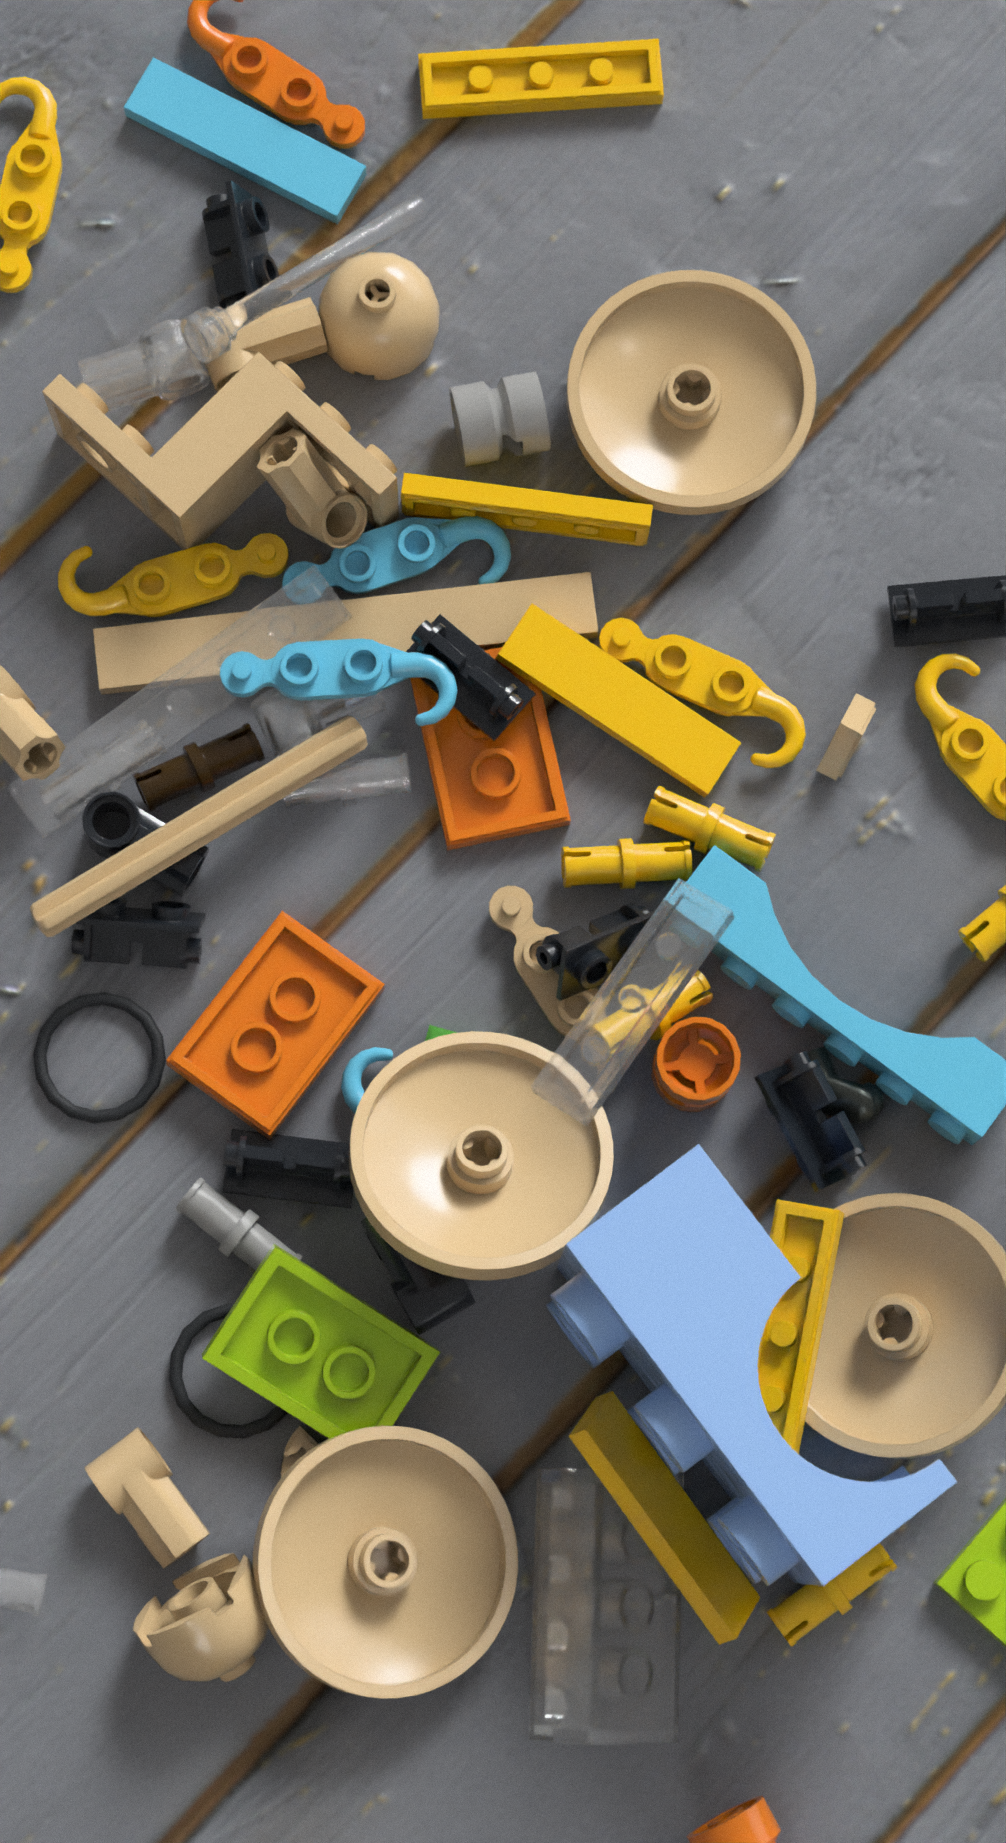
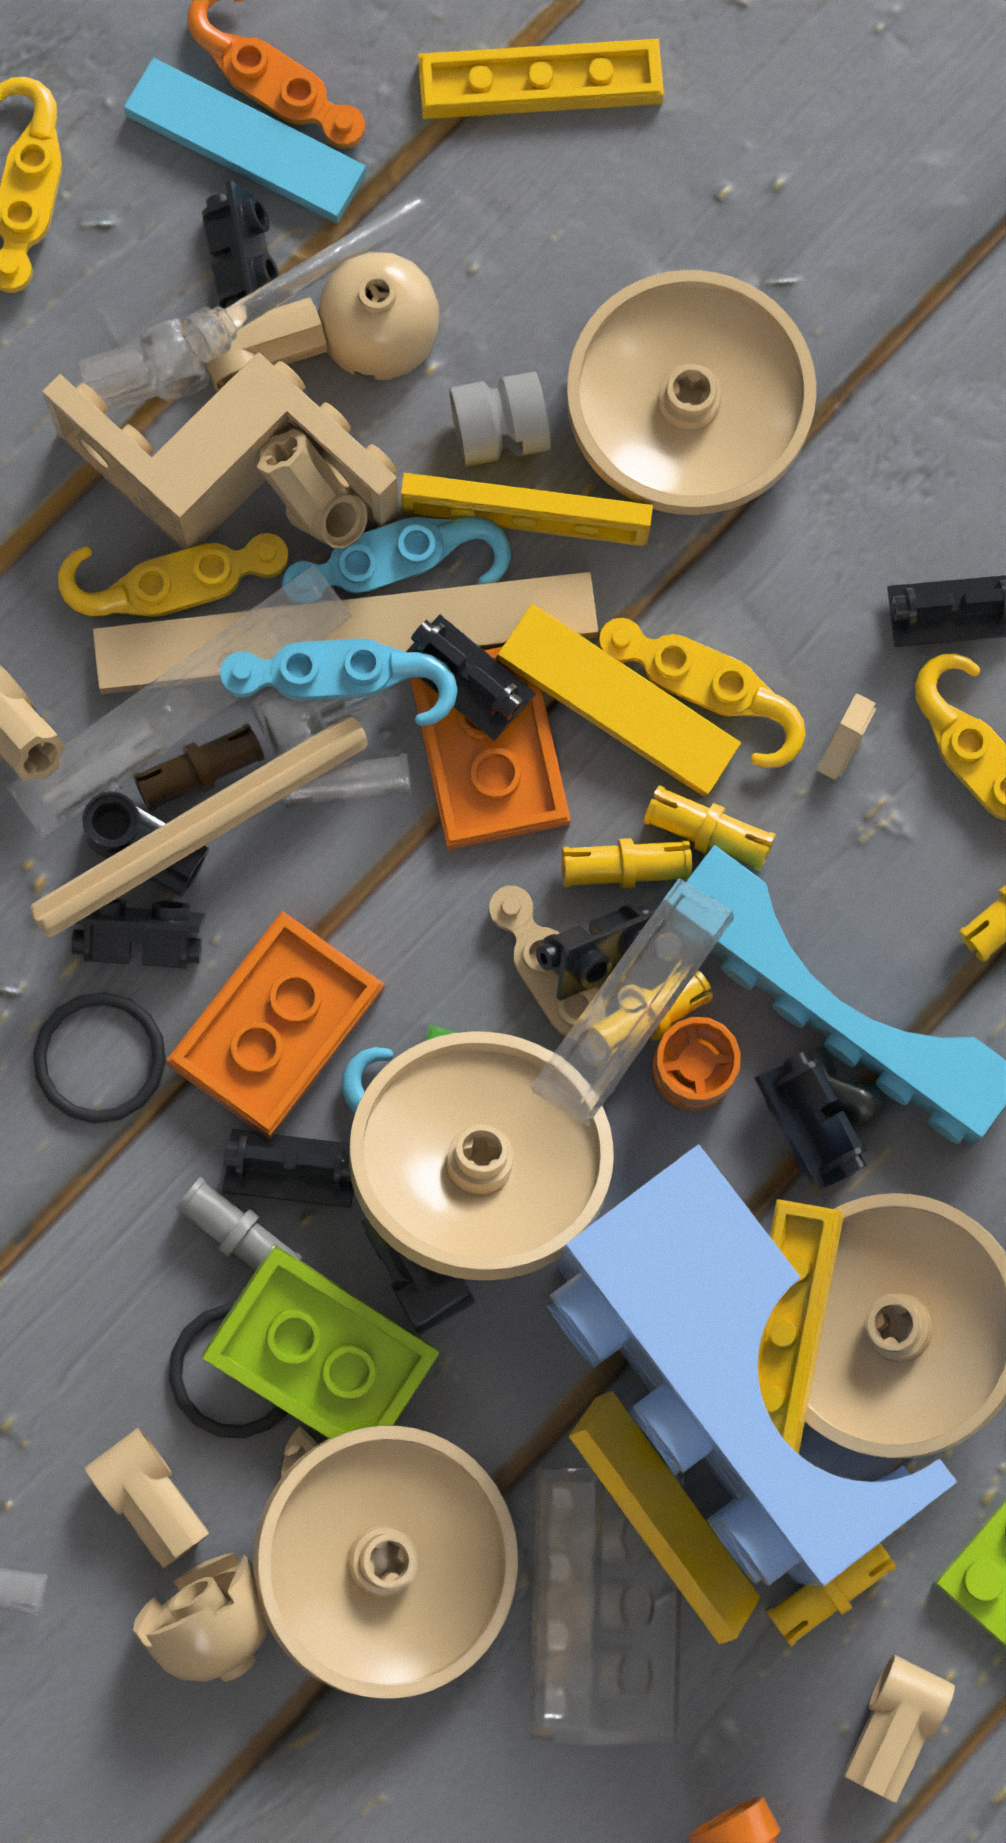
none -> tan piece [842,1654,955,1803]

